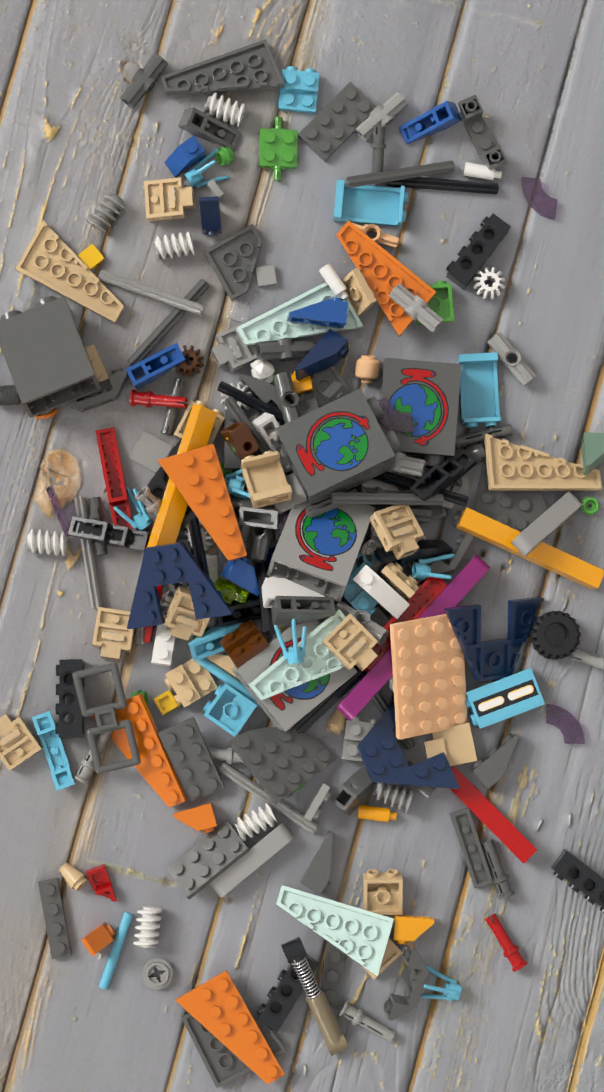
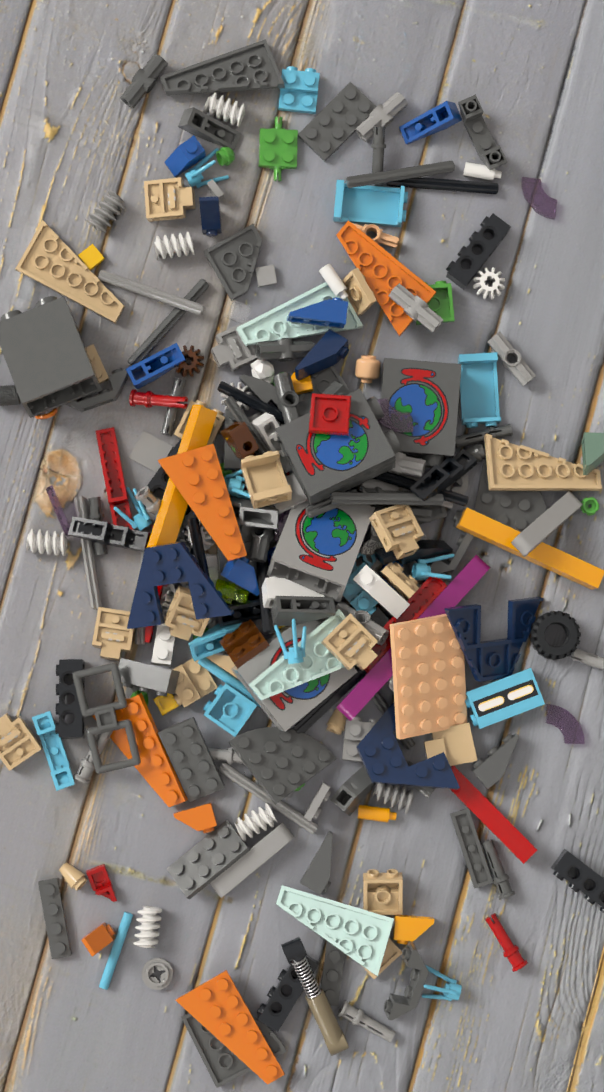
none -> brick [118,658,180,697]
none -> red plate [309,393,351,436]

